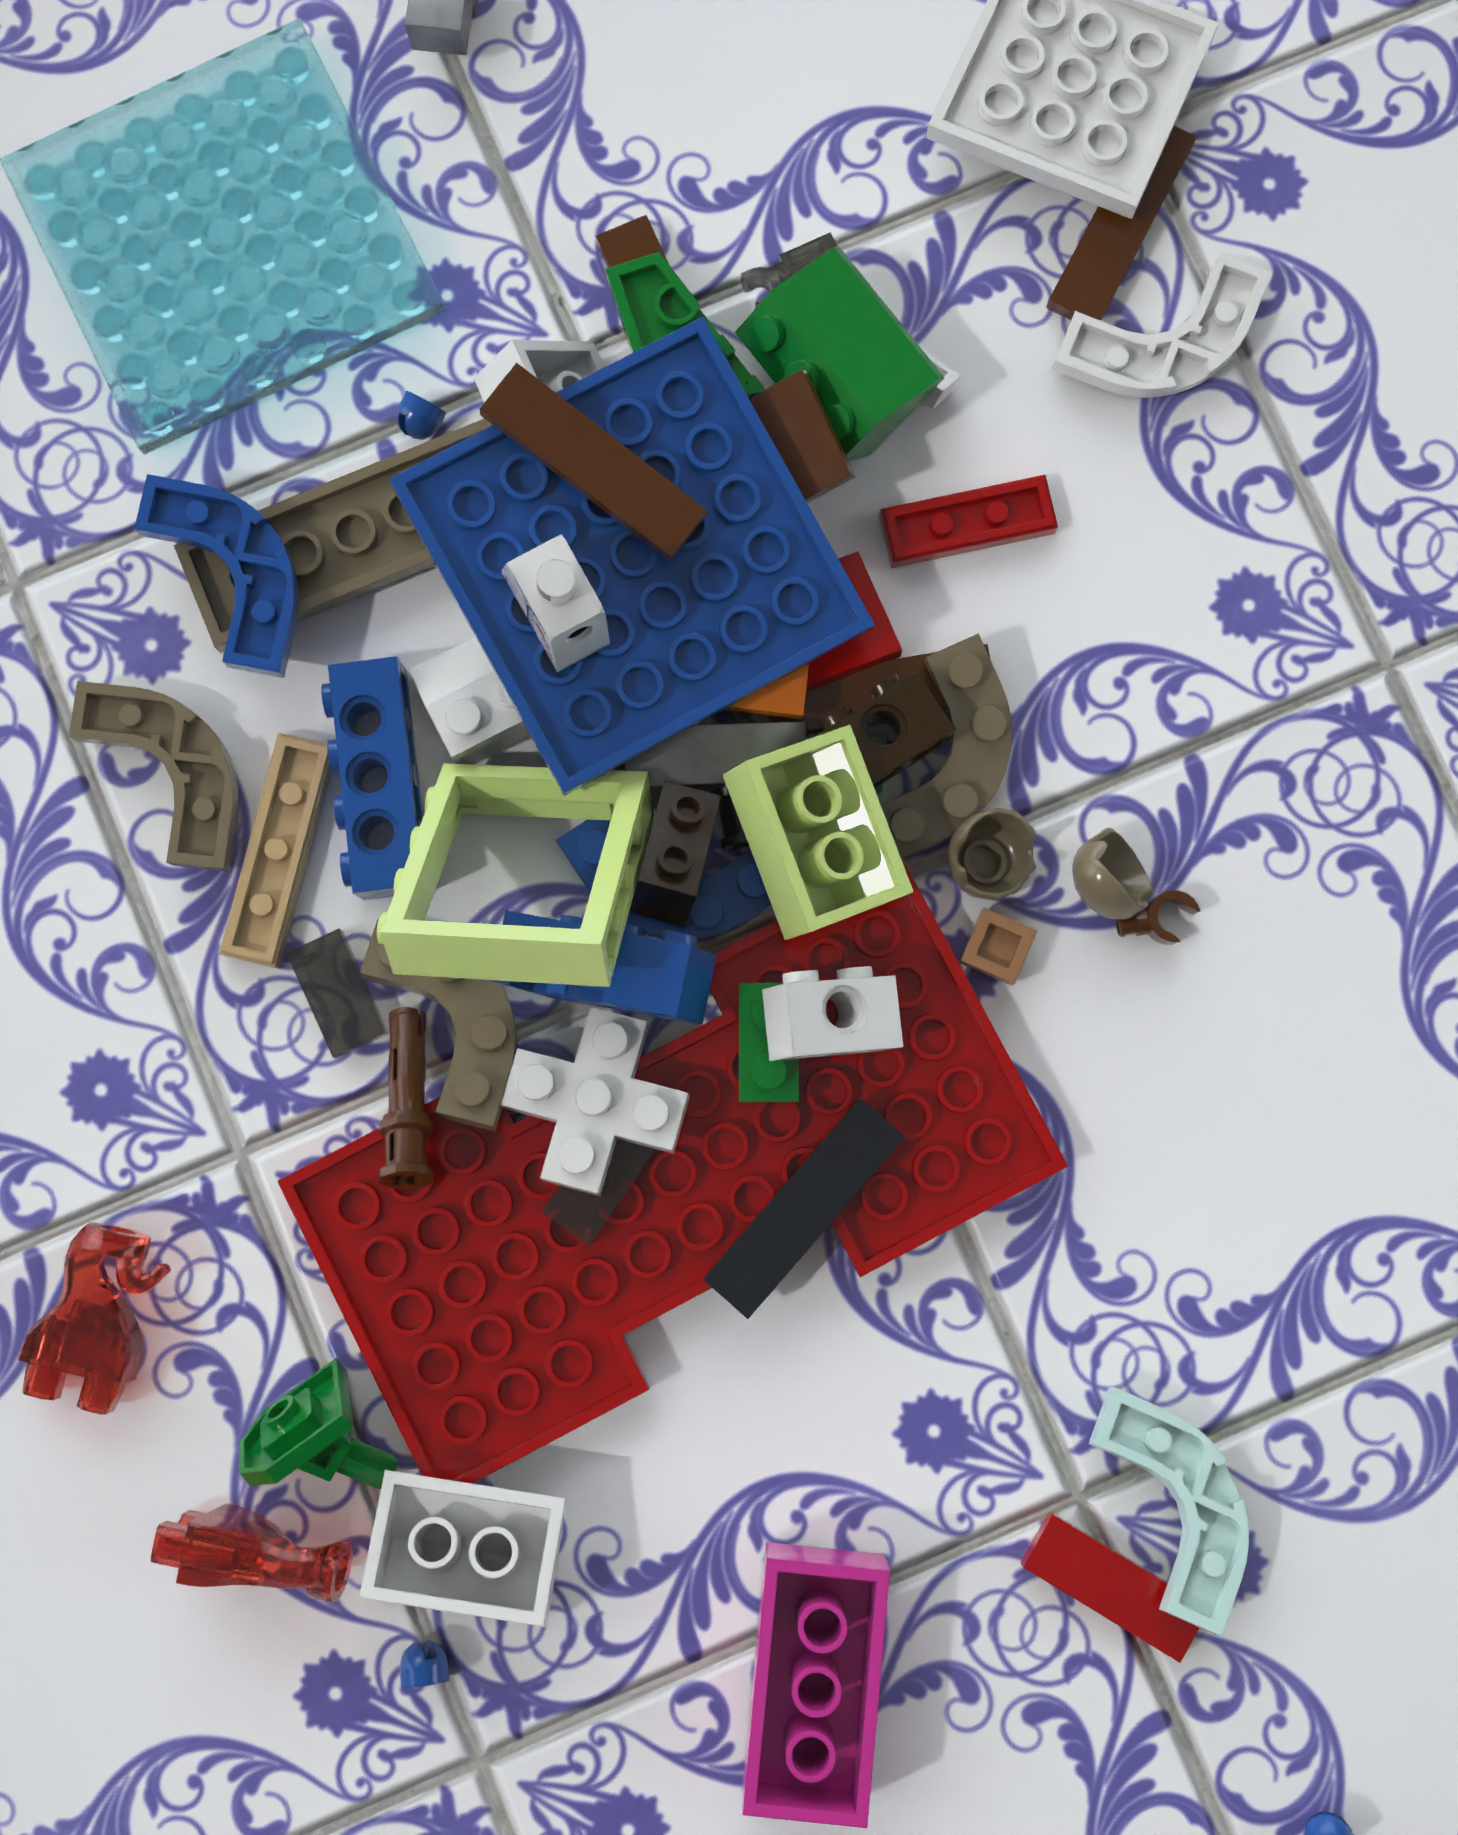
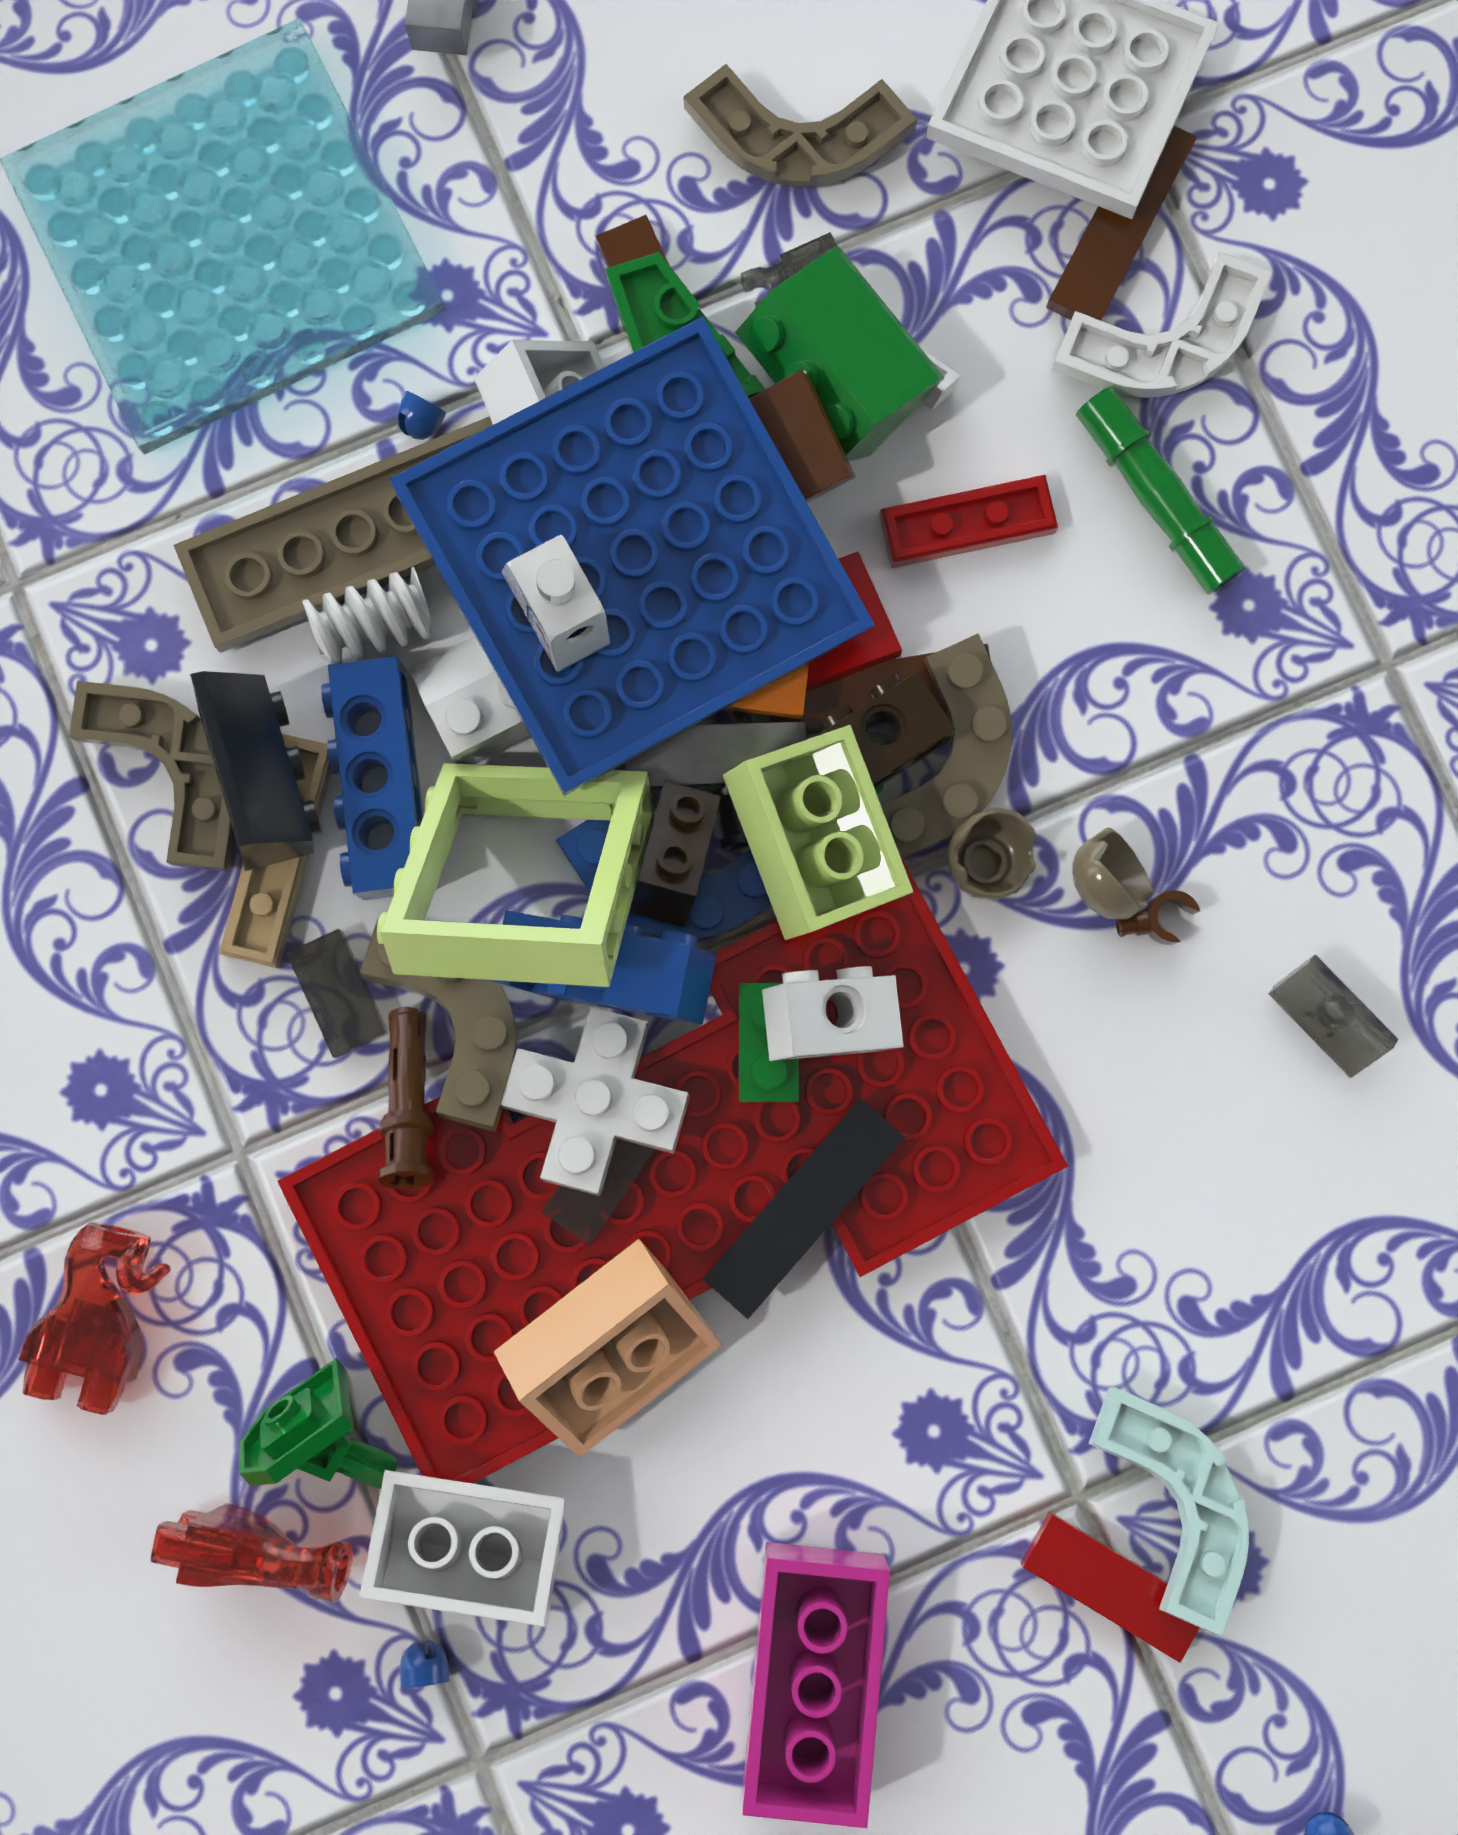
blue plate [134,474,299,678] -> none
reddish brown tile [479,362,708,562] -> none
medium nougat plate [959,908,1037,986] -> none
none -> black slope [190,671,322,871]
none -> white piece [302,567,431,664]
none -> light nougat slope [494,1239,723,1458]
none -> dark tan plate [683,64,917,187]
none -> green piece [1076,386,1246,595]
none -> clear smoke plate [1268,954,1398,1078]

